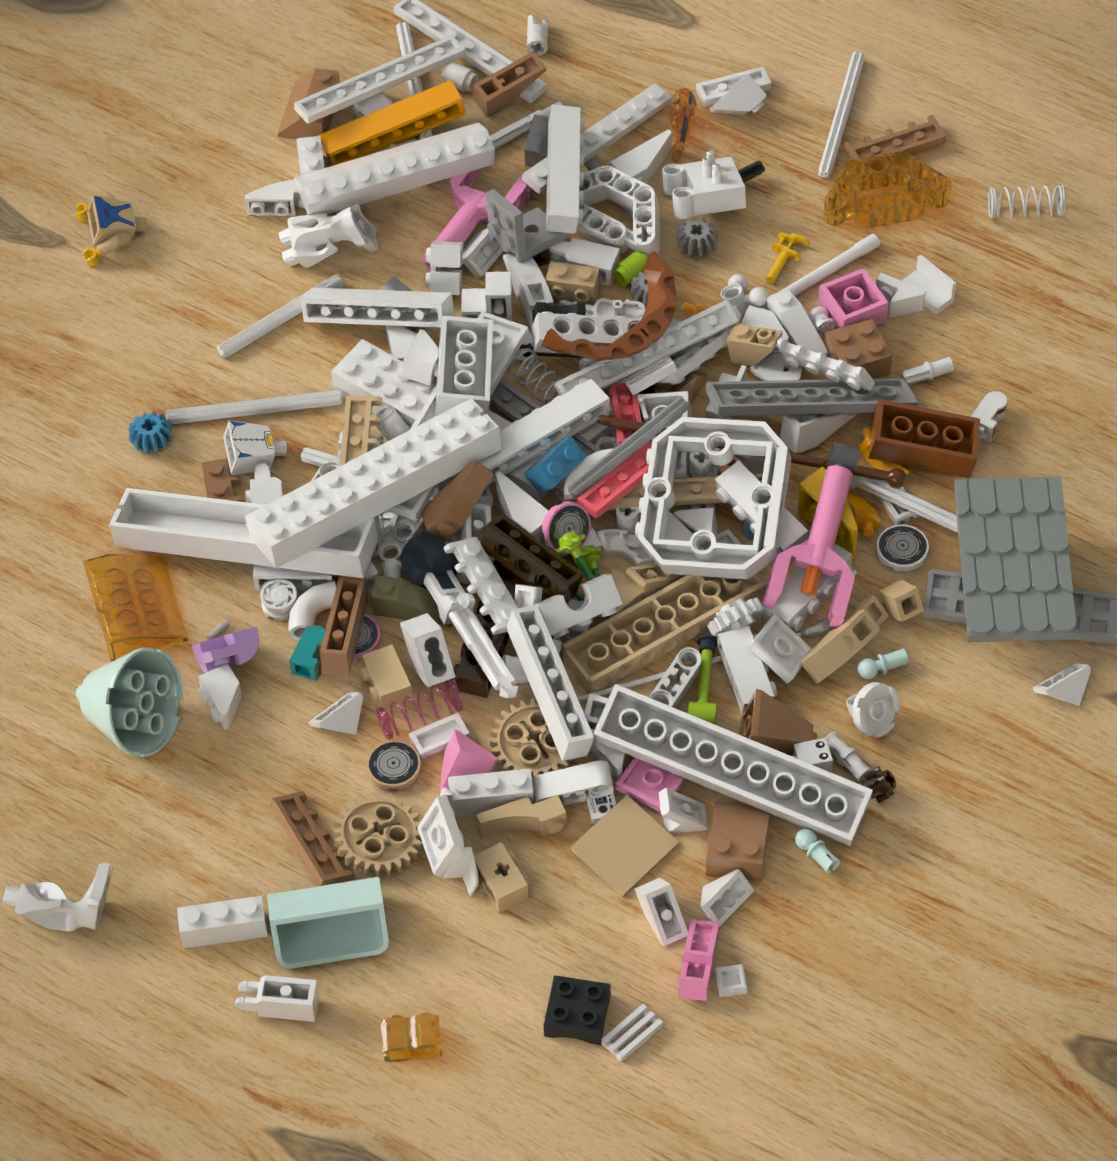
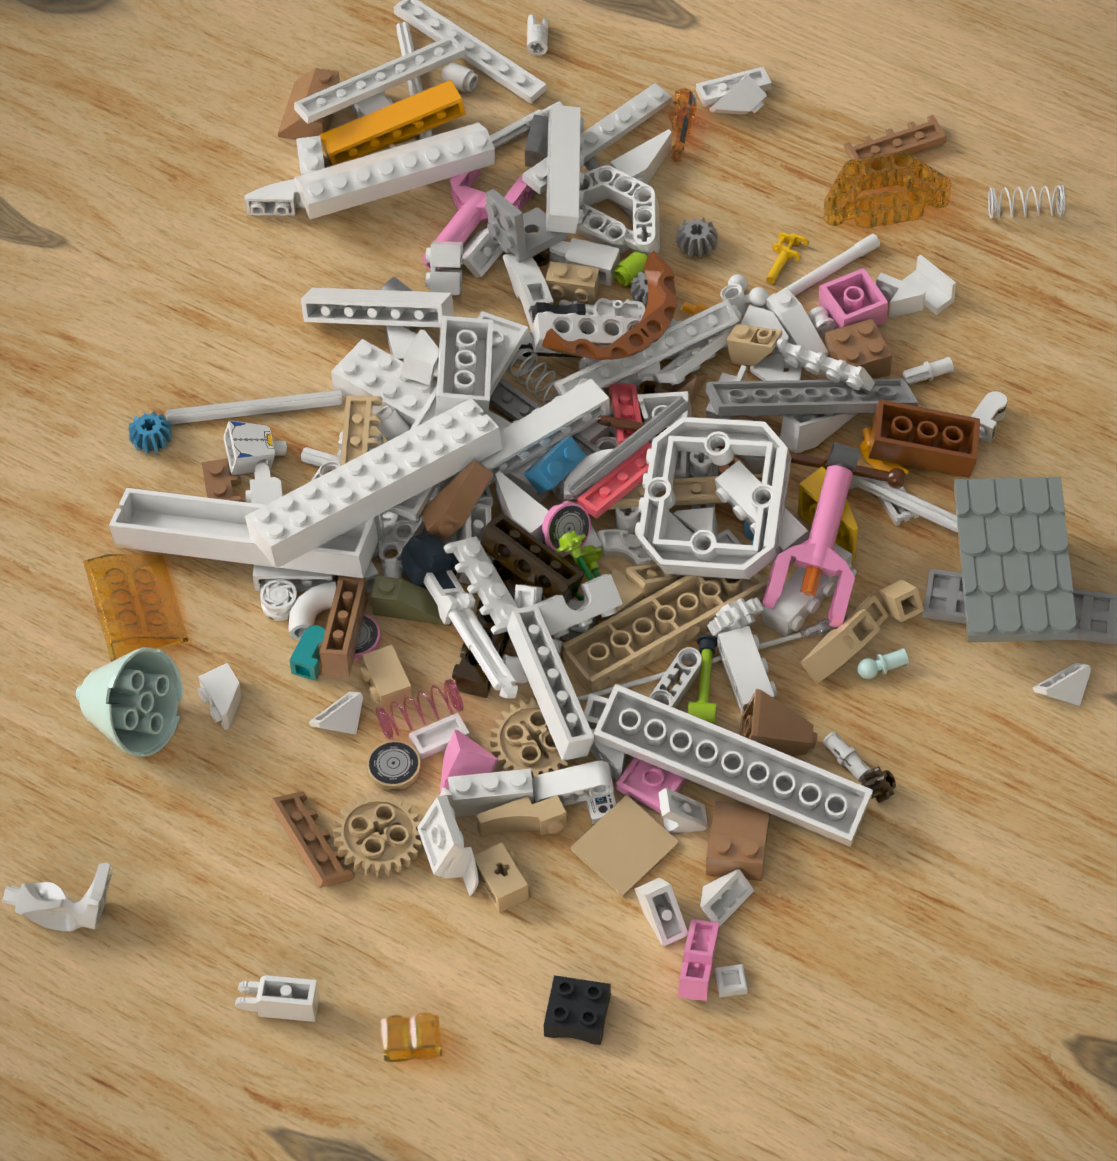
tan torso [76,195,147,267] -> none
white brick [177,896,268,949] -> none
lavender brick [191,626,259,673] -> none
white leg [206,619,230,640] -> none
white axle [217,274,344,358] -> none
light aqua windscreen [267,877,389,969] -> none
white hips [279,204,379,269] -> none
white piece [400,613,455,687] -> none
white brick [461,271,513,322] -> none
medium nougat slope [473,51,547,117] -> none
white tile [601,1004,663,1063] -> none
white tile [623,355,677,395] -> none
white piece [662,150,765,219] -> none
white tile [748,614,813,684] -> none
white brick [791,738,833,773] -> none
light aqua pin [795,829,840,874] -> none
white axle [818,51,865,179] -> none
white tile [846,682,900,737] -> none
light orange bar [847,492,881,537] -> none
tile [876,524,929,572] -> none

